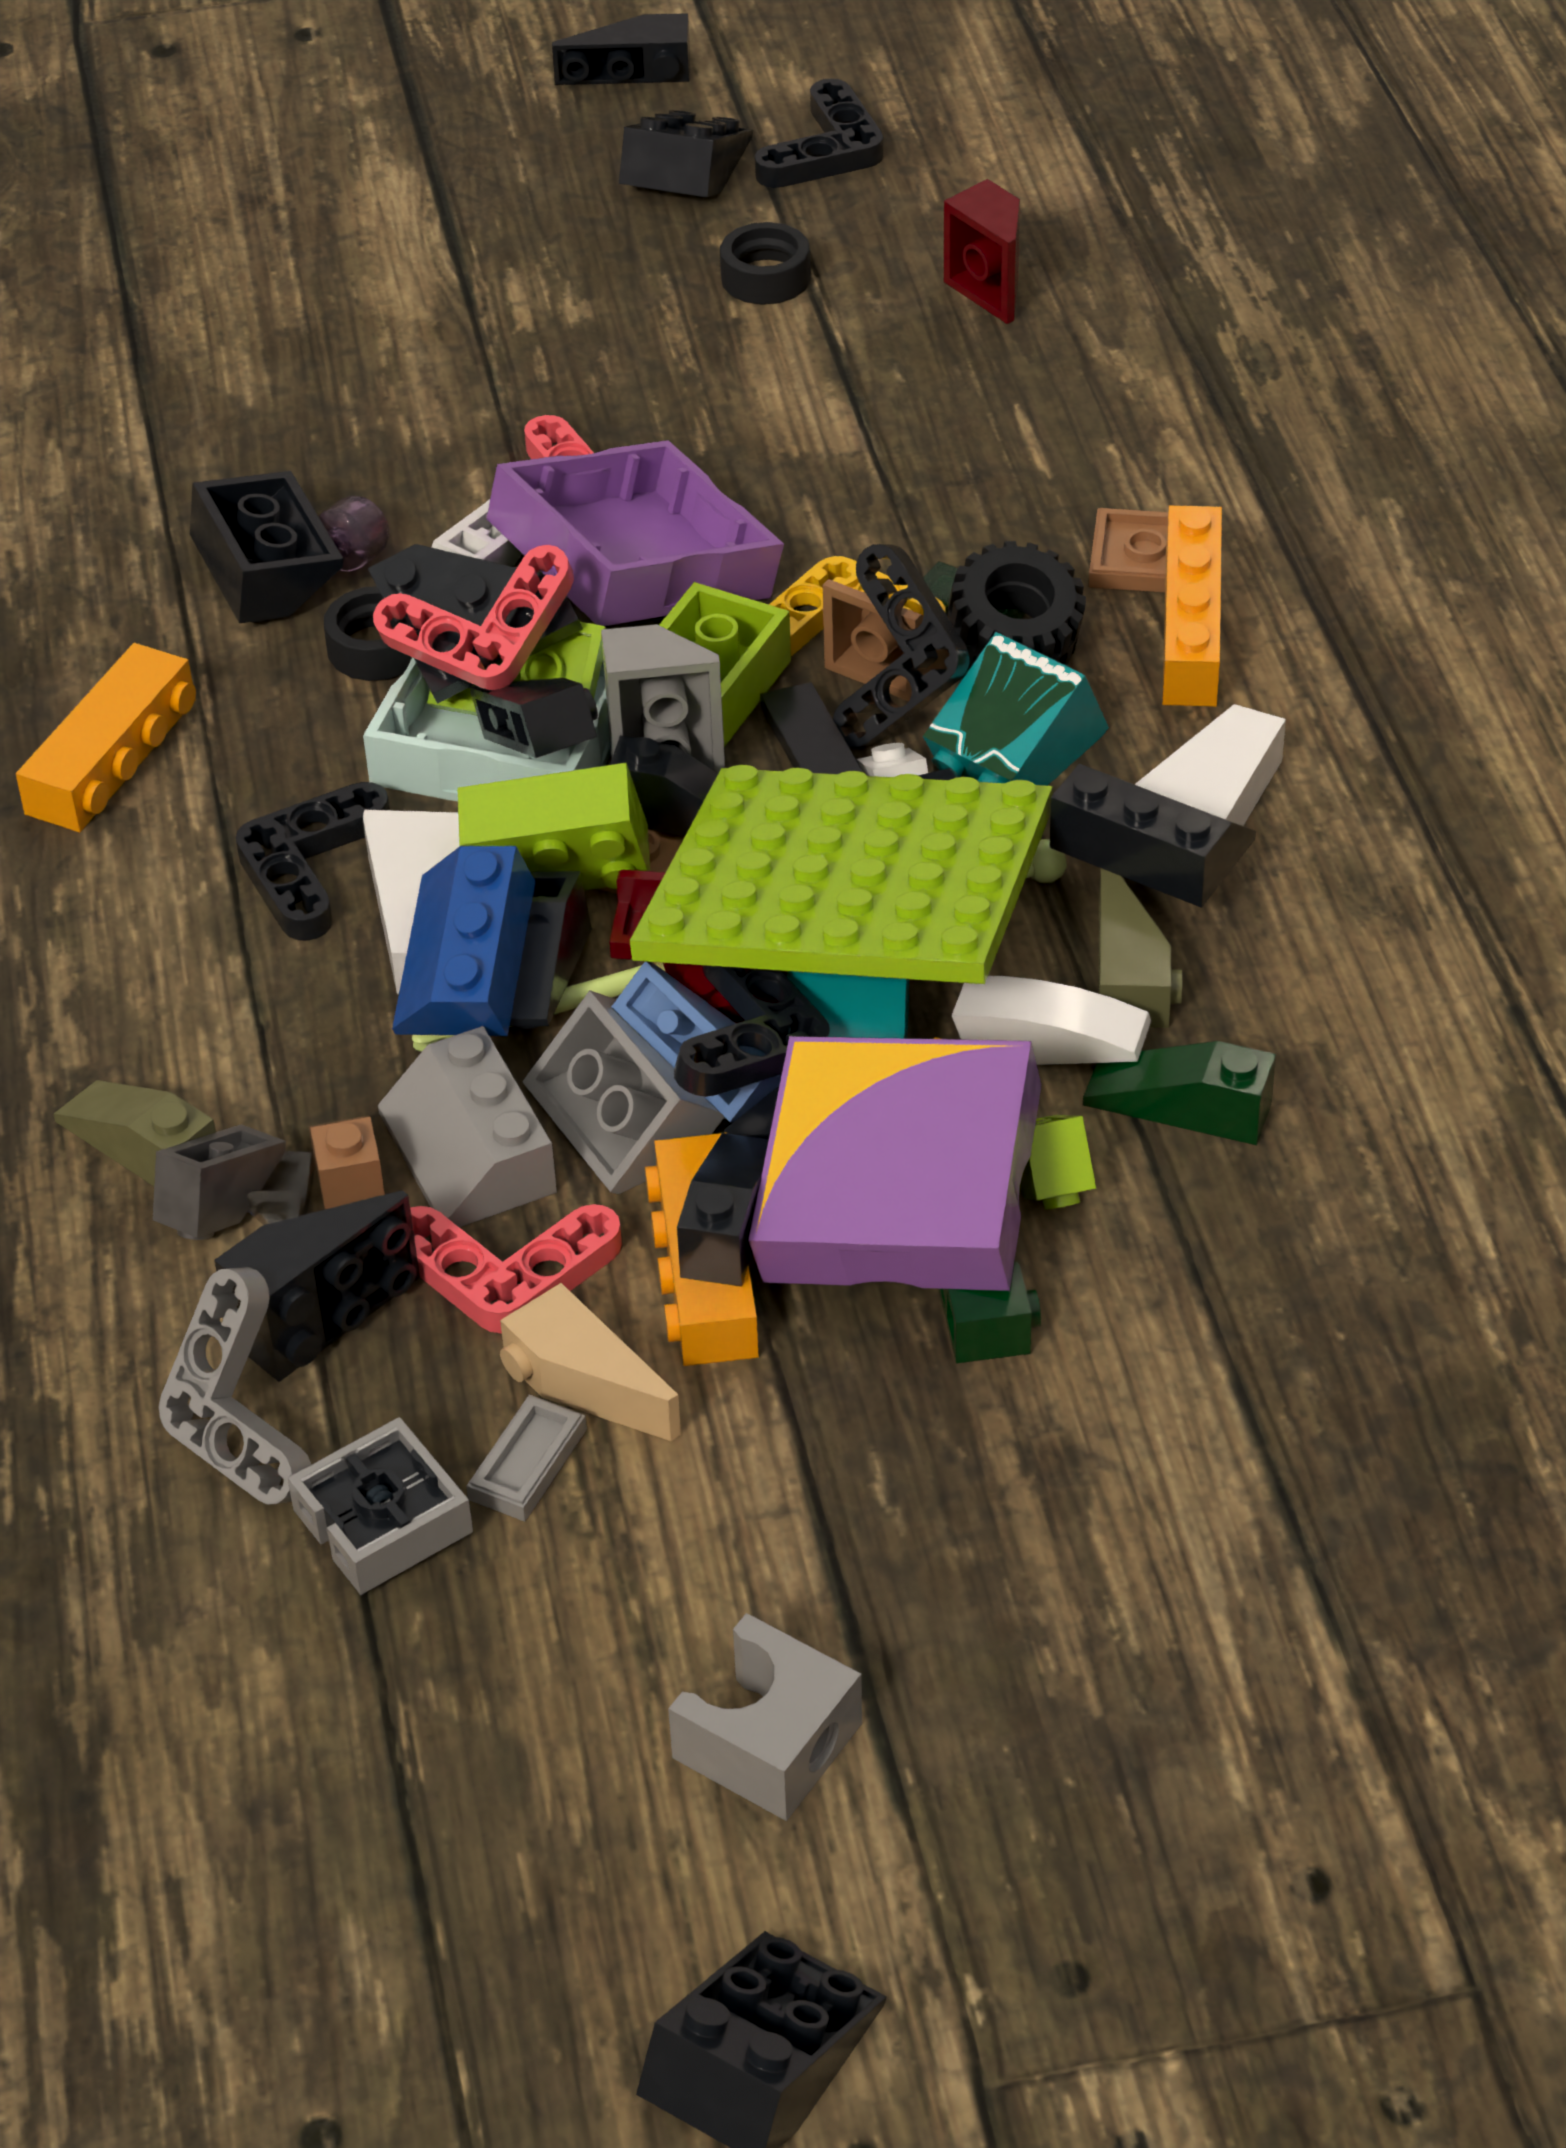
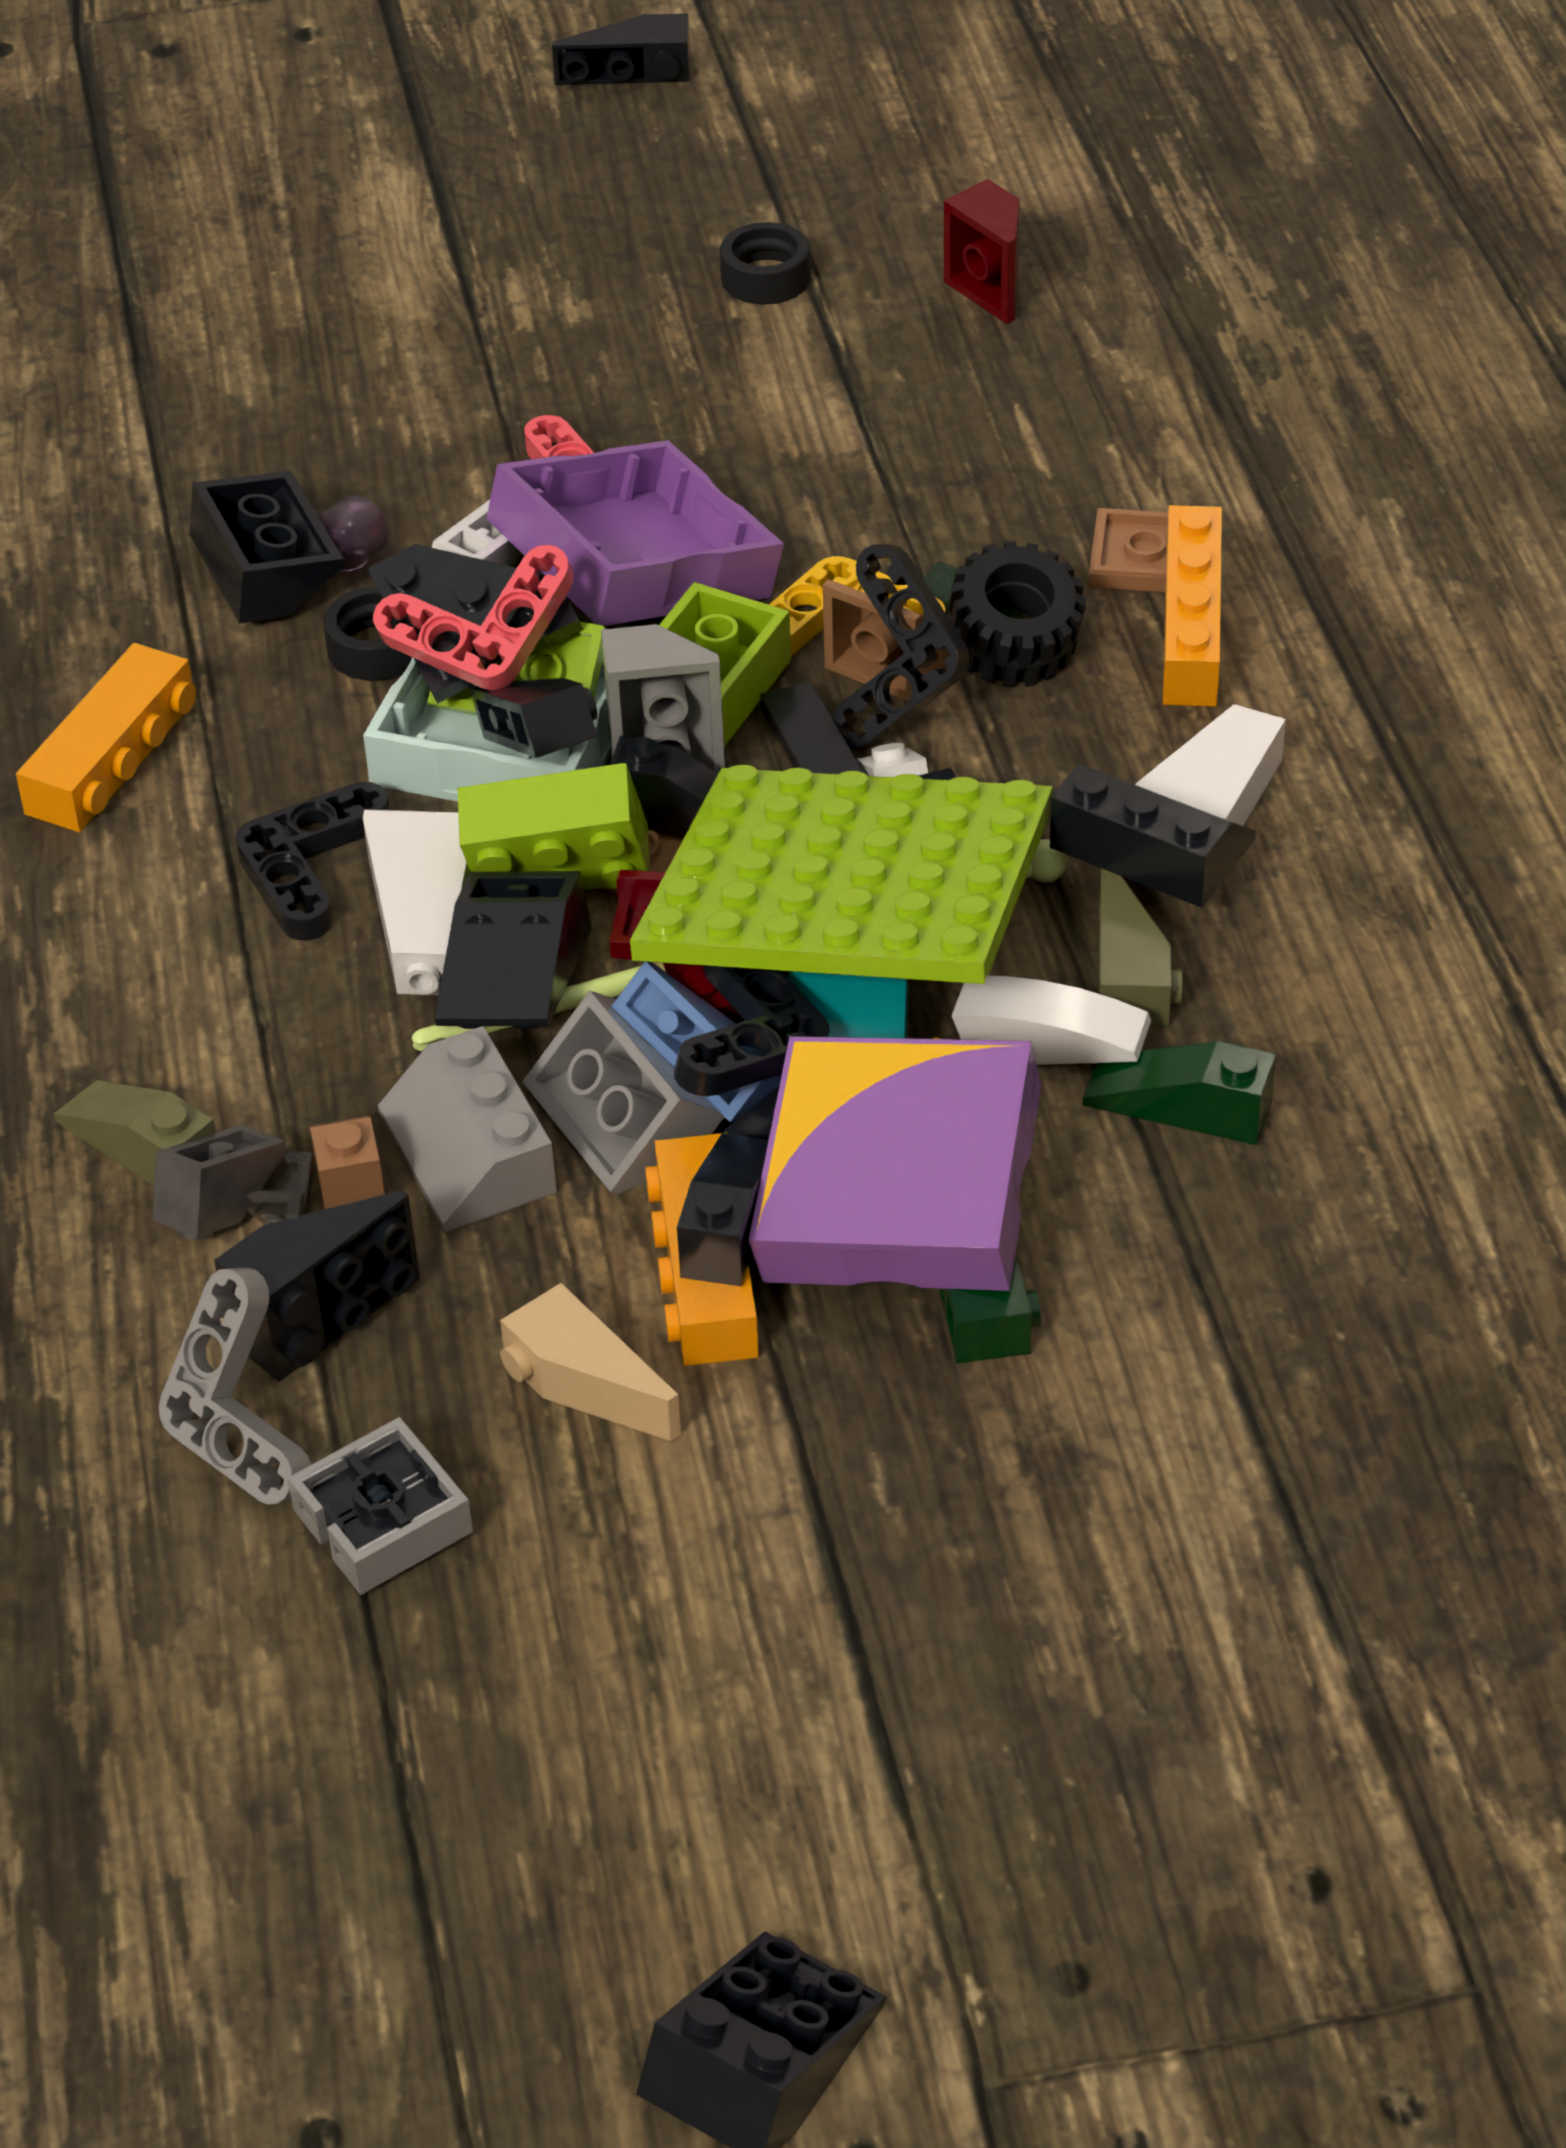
blue slope [392,846,535,1036] -> none
coral beam [410,1204,622,1334] -> none
light grey tile [467,1394,587,1522] -> none
black slope [619,110,753,197] -> none
light grey piece [668,1613,862,1821] -> none
black beam [755,79,883,188] -> none
slope [923,632,1109,786] -> none
lime slope [1020,1115,1096,1209] -> none

